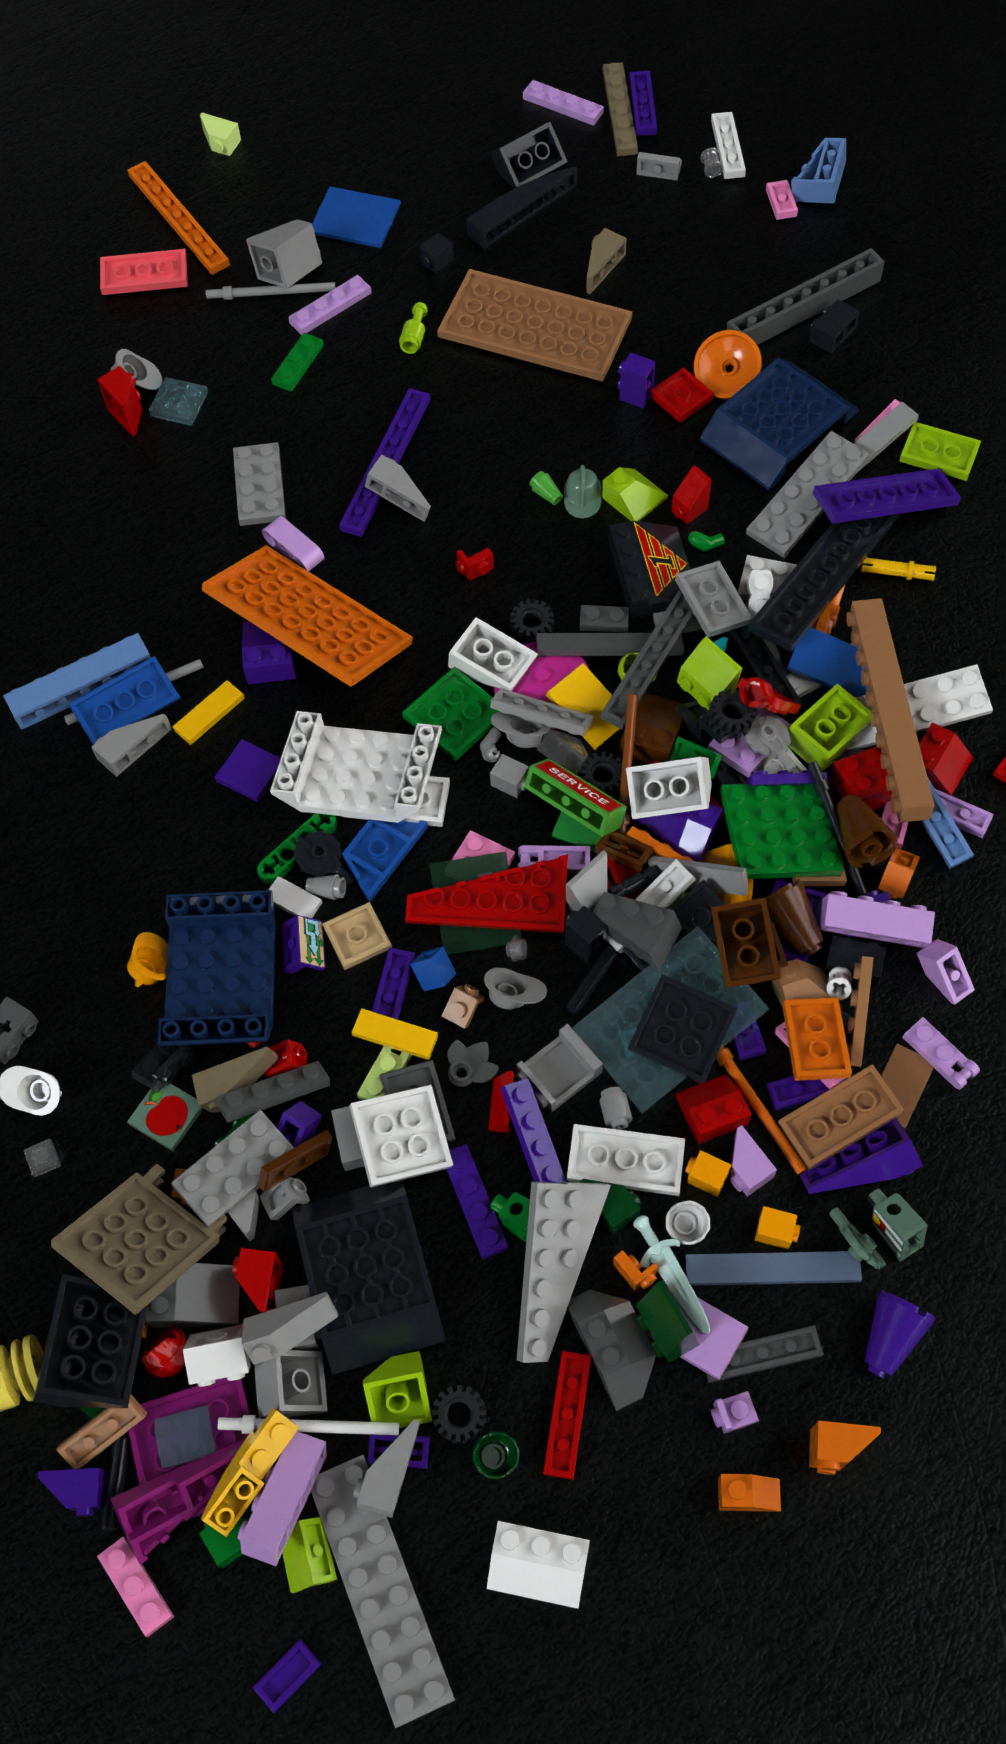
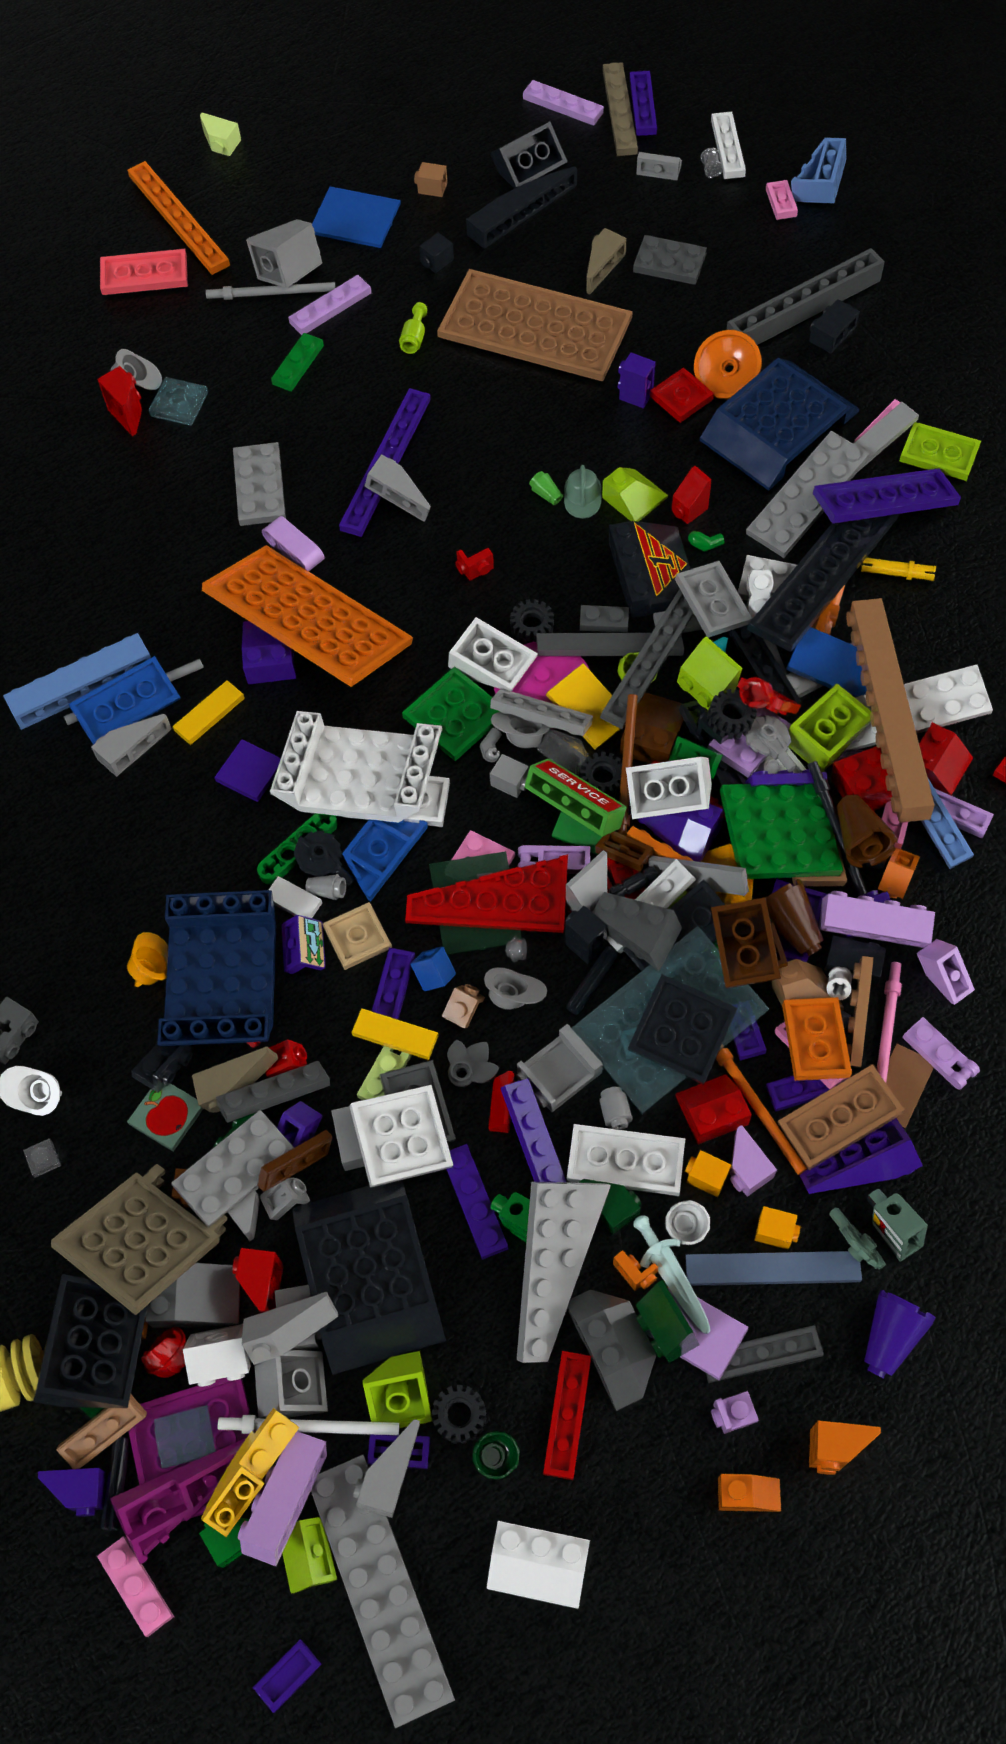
none -> medium nougat brick [414,162,447,197]
none -> dark grey plate [633,235,707,285]
none -> bright pink bar [877,962,902,1083]

